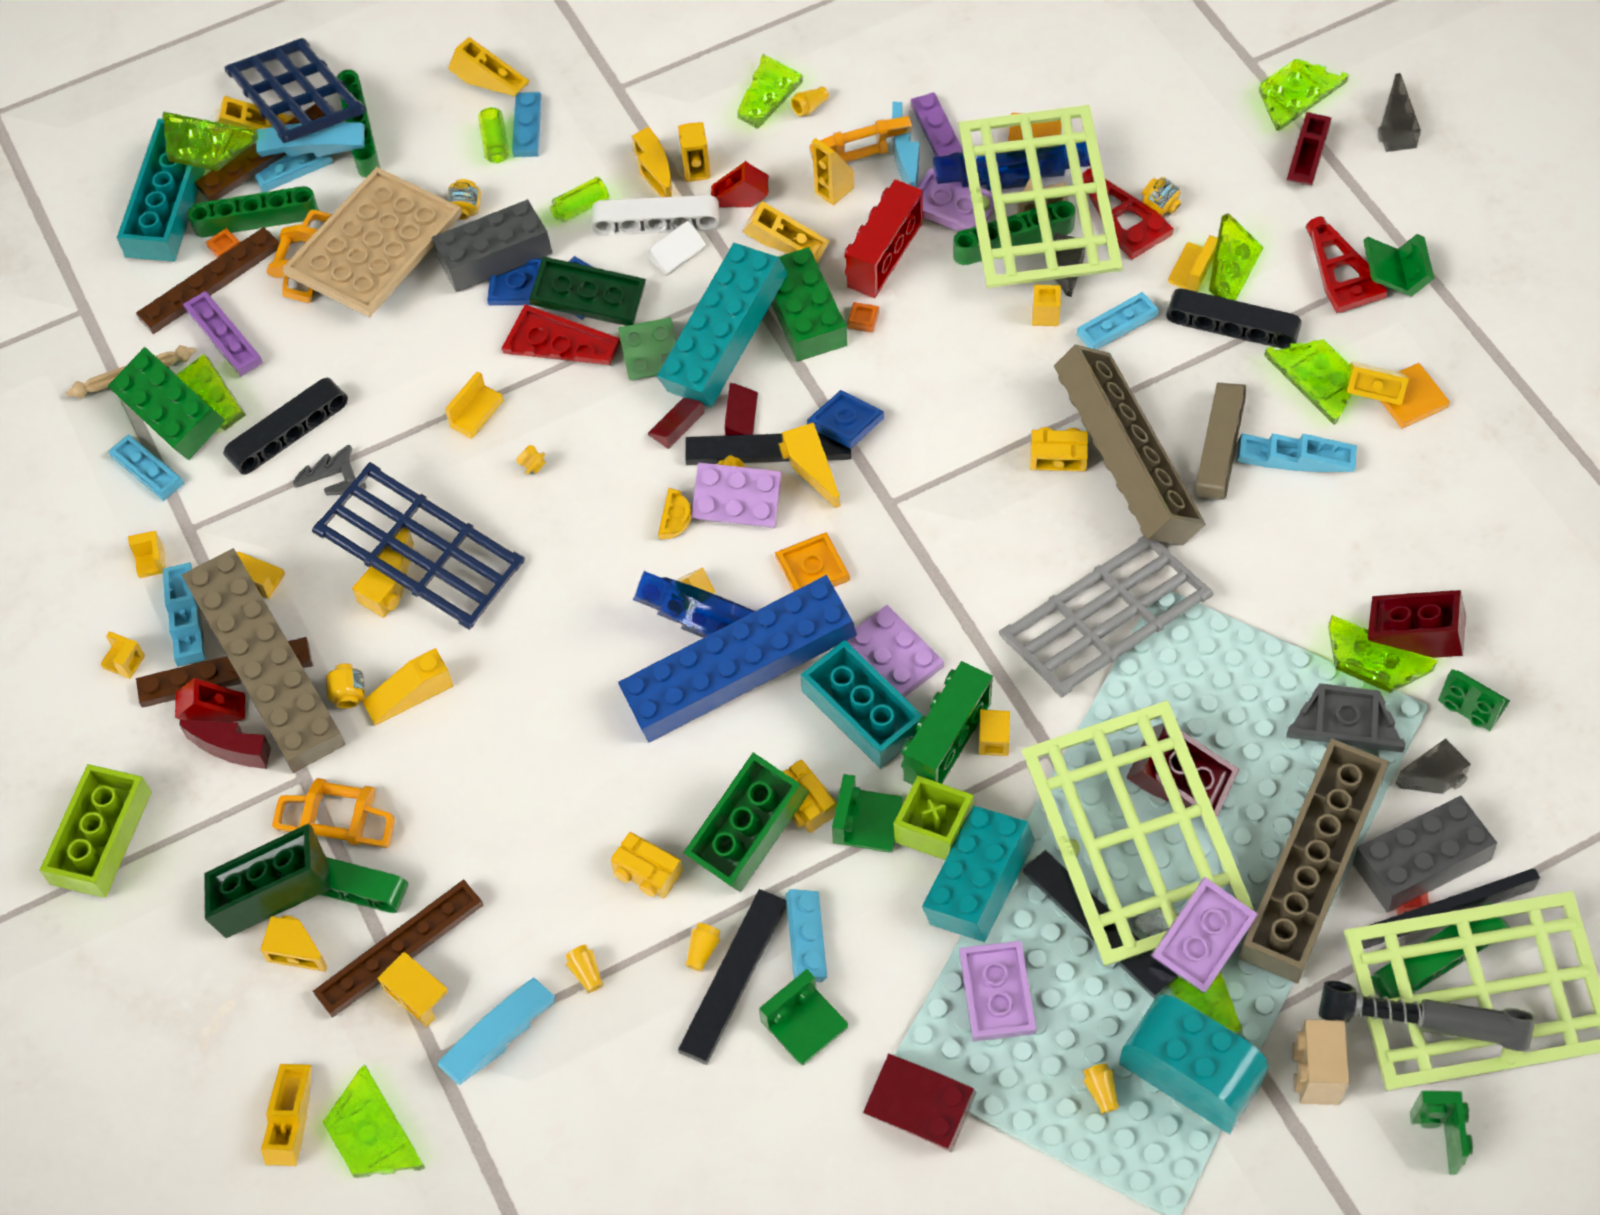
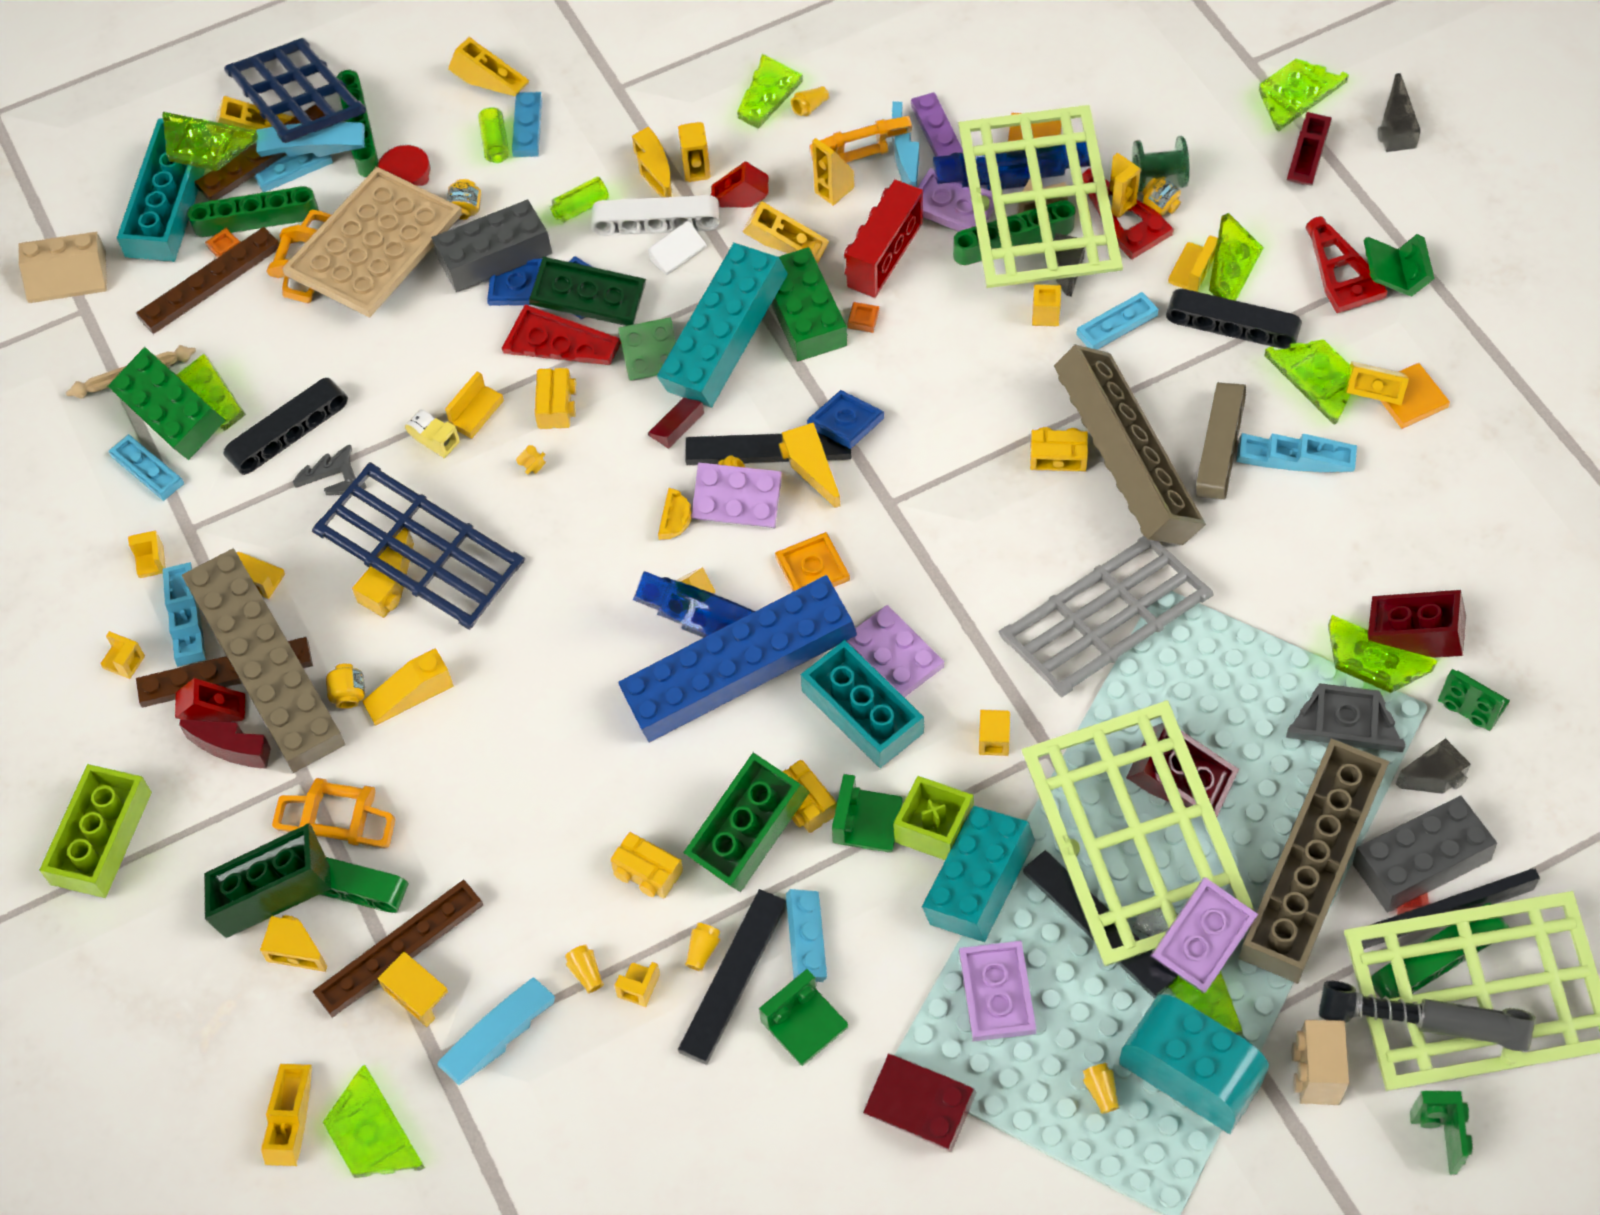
medium lavender plate [183,291,263,377] -> none
dark red slope [724,383,758,435] -> none
green brick [901,661,993,785] -> none
none -> tan slope [19,231,107,303]
none -> red tile [378,145,431,186]
none -> light yellow leg [405,409,460,459]
none -> yellow brick [535,368,576,429]
none -> yellow panel [614,962,660,1007]
none -> yellow panel [1109,153,1141,218]
none -> clear green hose [1132,136,1190,192]

